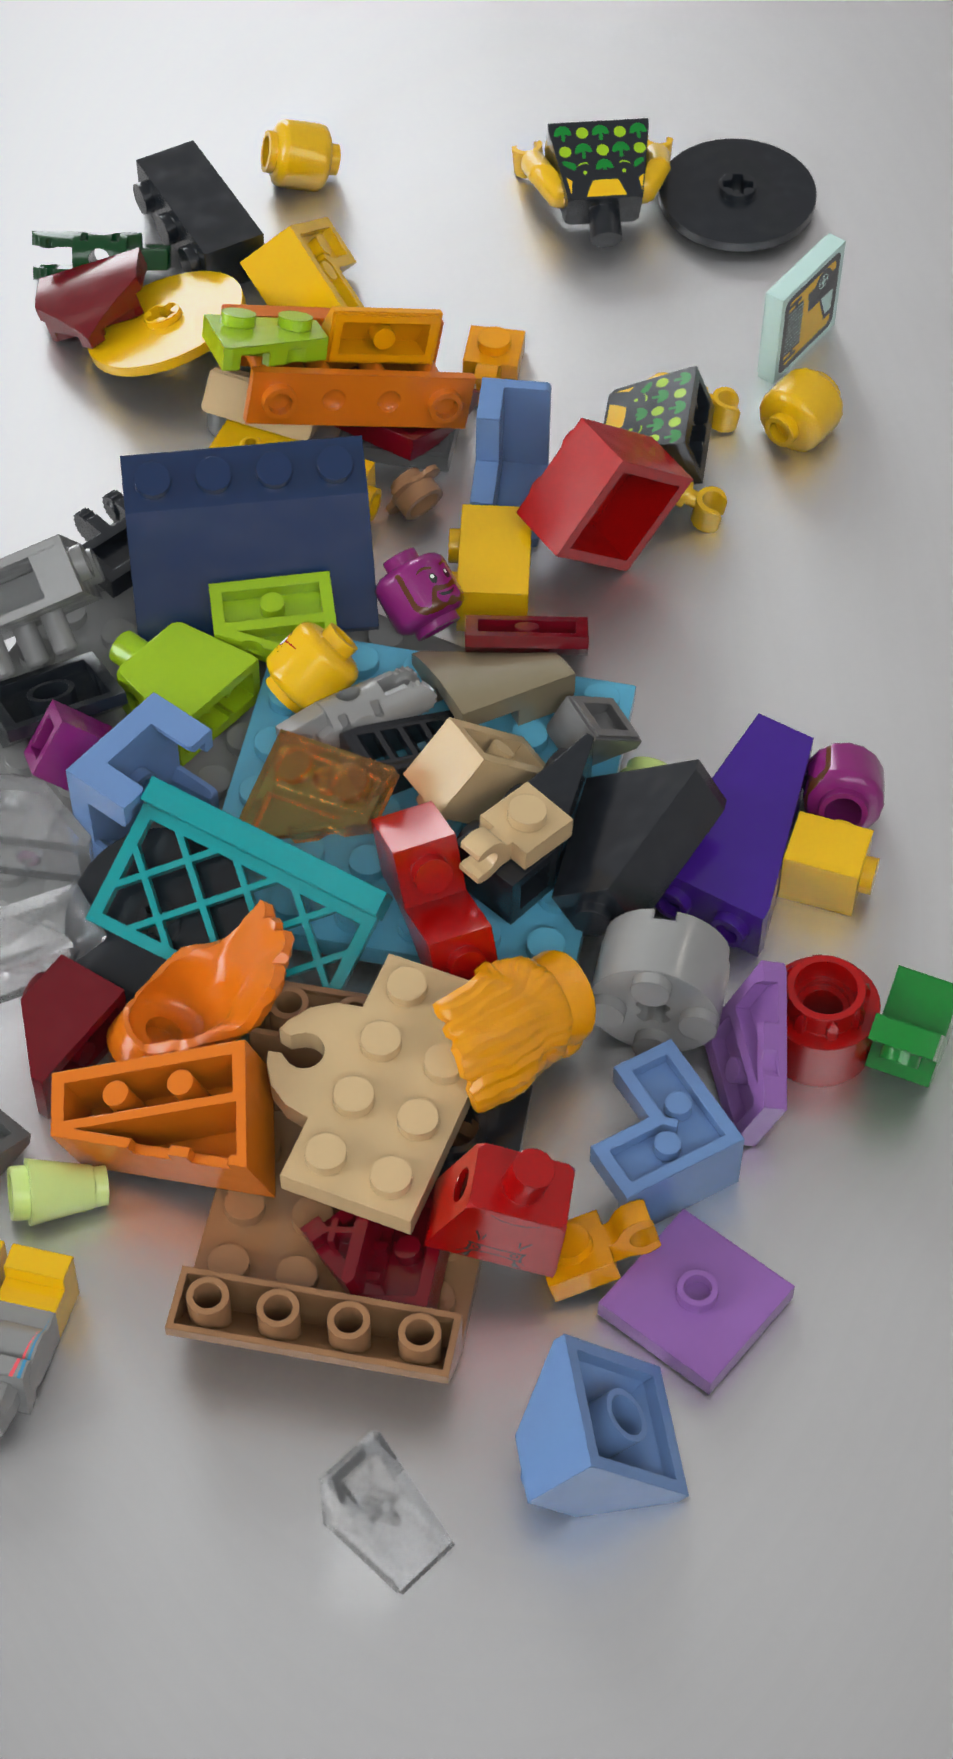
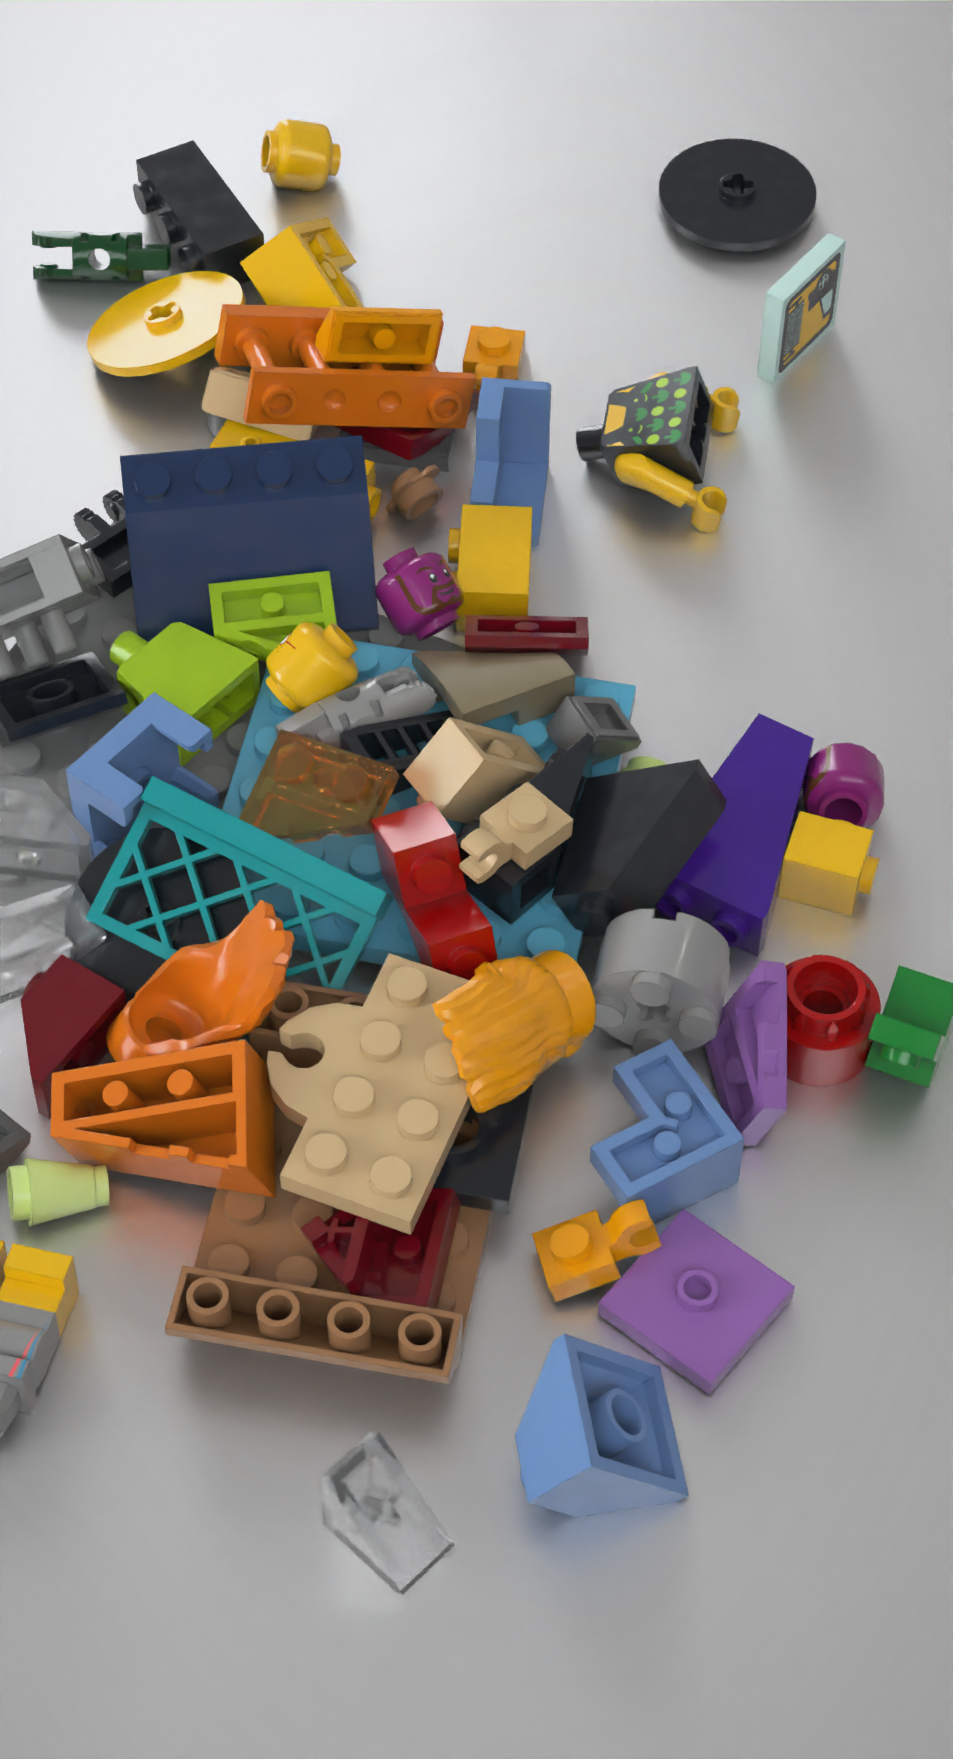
magenta brick [24,699,114,791] -> none
dark red slope [35,247,148,349] -> none
lime wing [202,307,329,371] -> none
red torso [424,1143,575,1278] -> none
torso [512,118,673,247] -> none
red piece [516,418,693,571] -> none
yellow head [759,368,843,452] -> none

